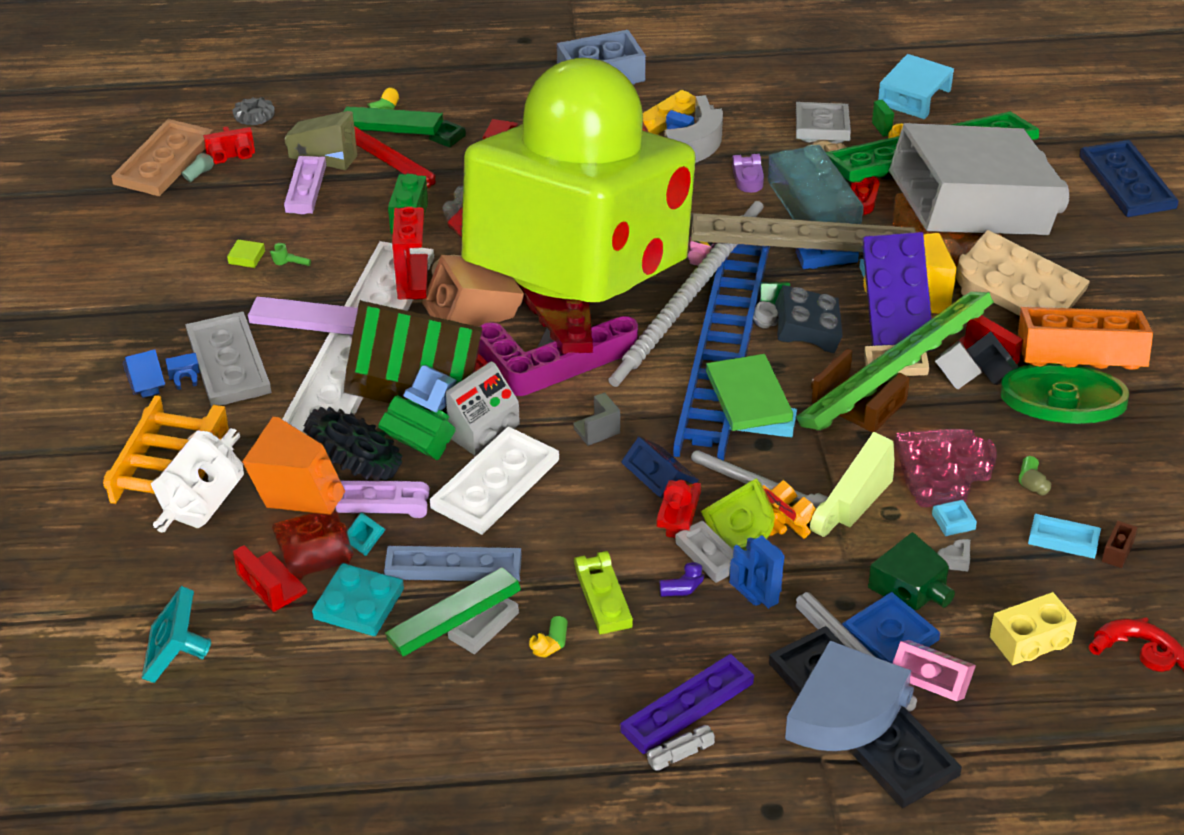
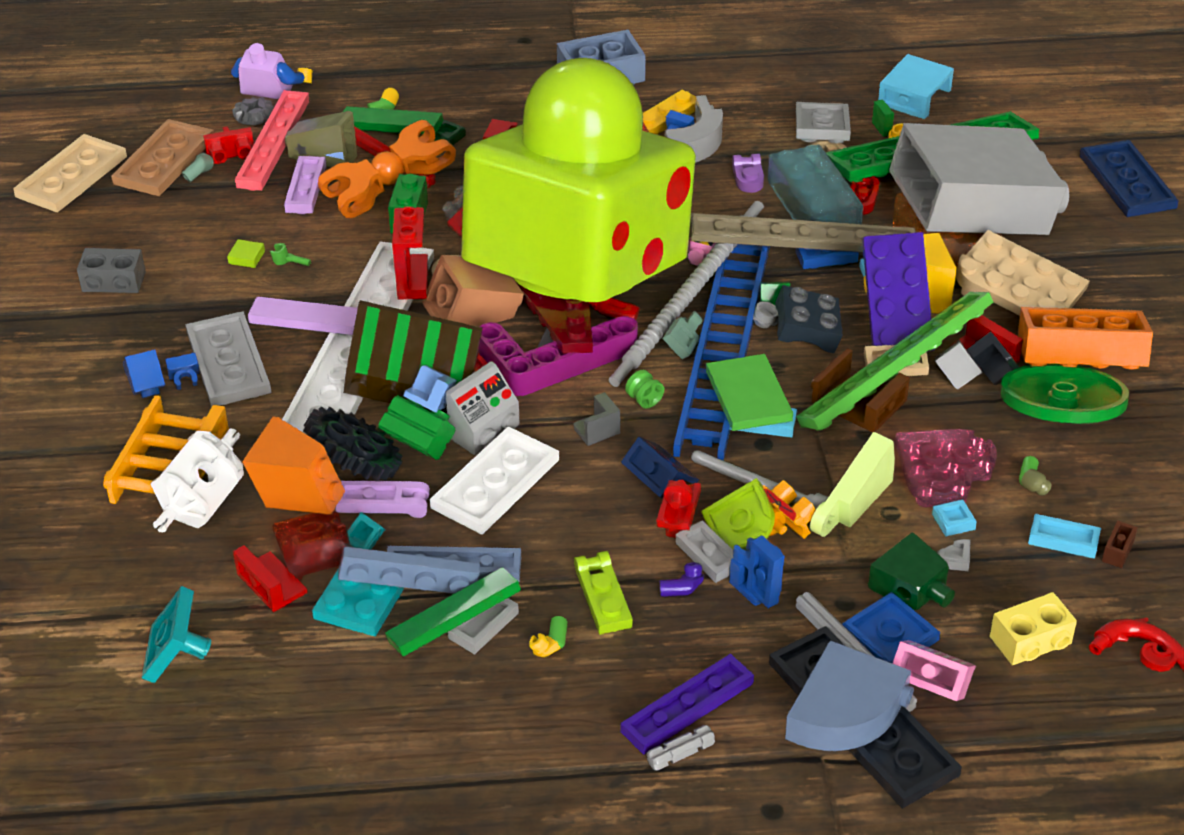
none -> tan plate [13,134,127,213]
none -> dark grey brick [77,248,146,293]
none -> lavender torso [231,43,313,99]
none -> coral plate [235,90,309,191]
none -> orange piece [318,120,456,218]
none -> sand blue plate [338,547,479,594]
none -> red piece [589,298,640,320]
none -> bright green wheel [625,370,664,409]
none -> sand green plate [662,311,703,360]

